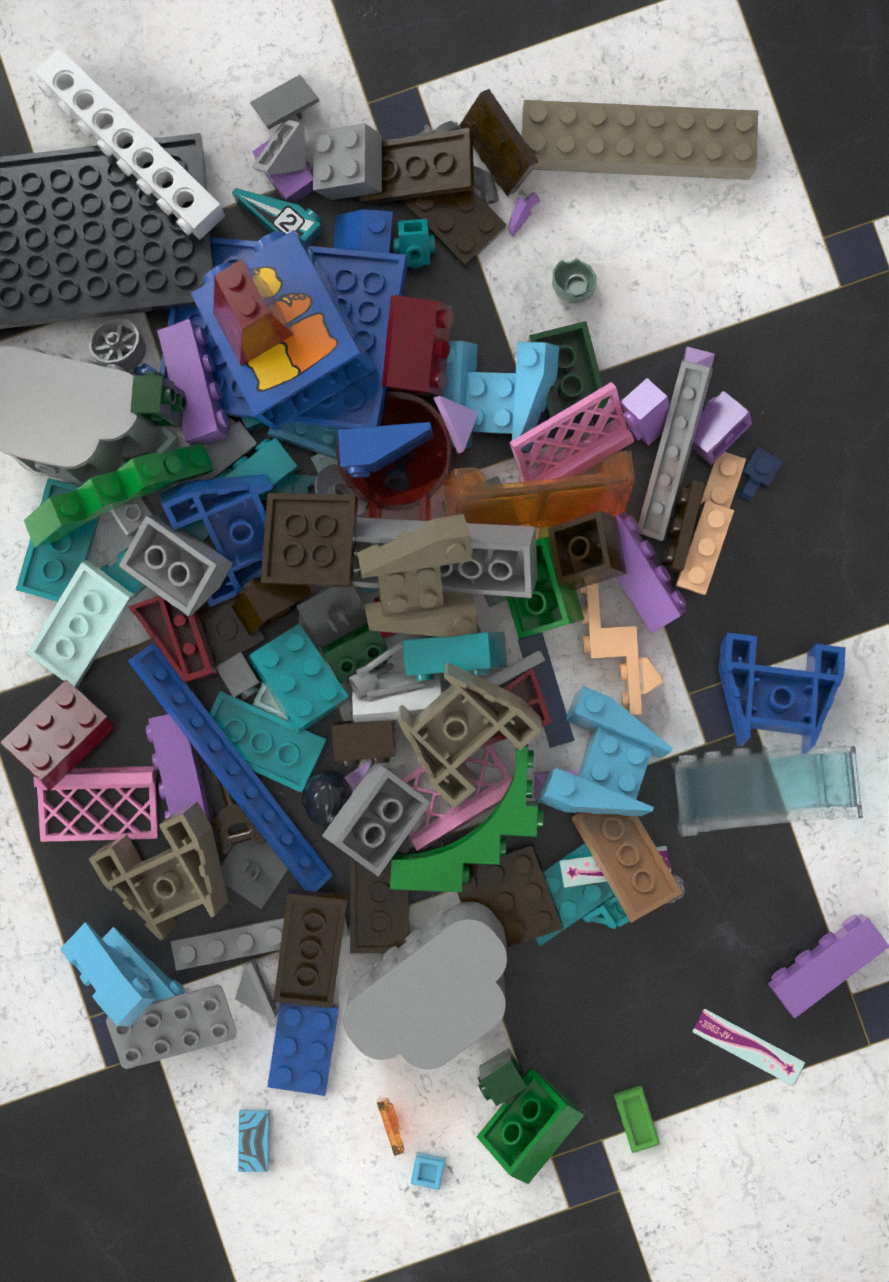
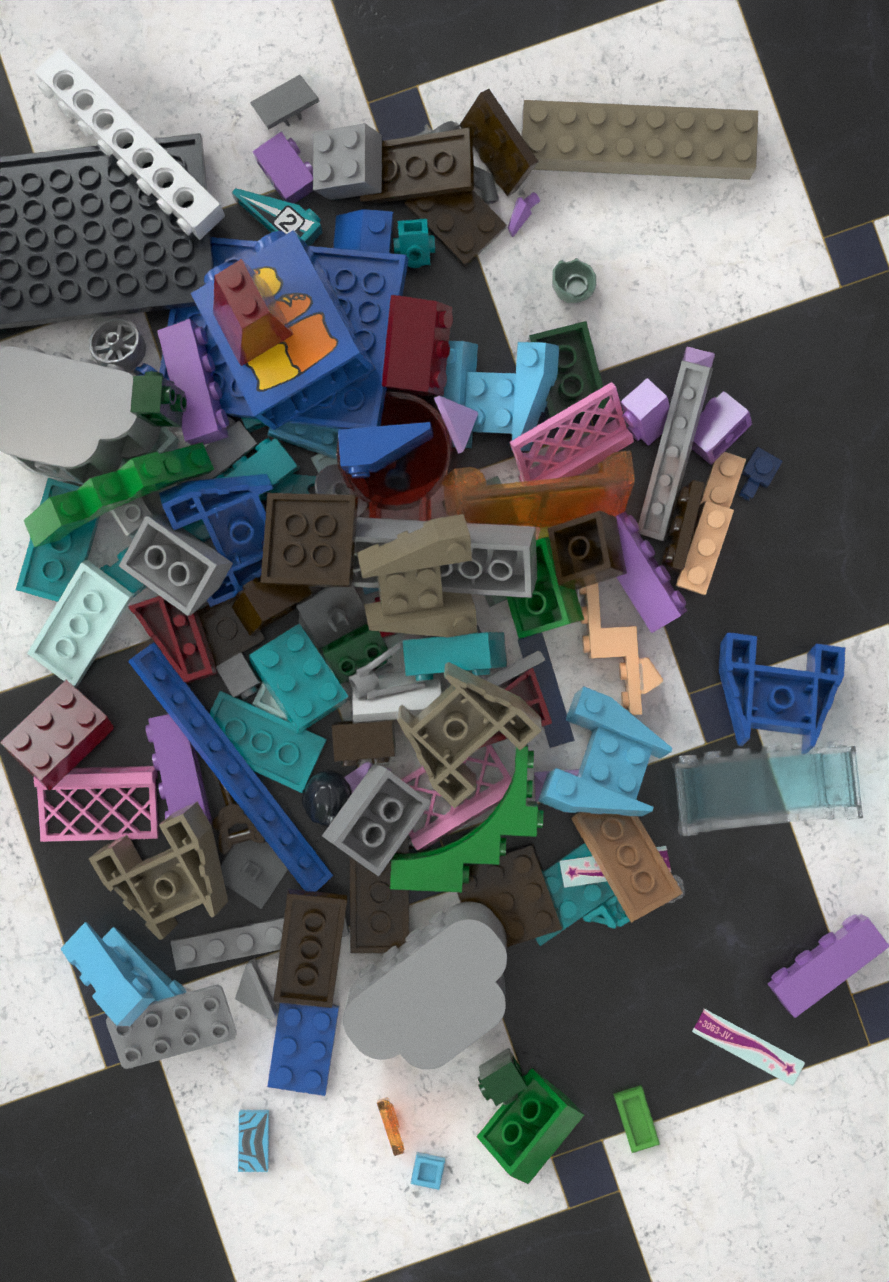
light grey slope [252,119,306,175] -> none

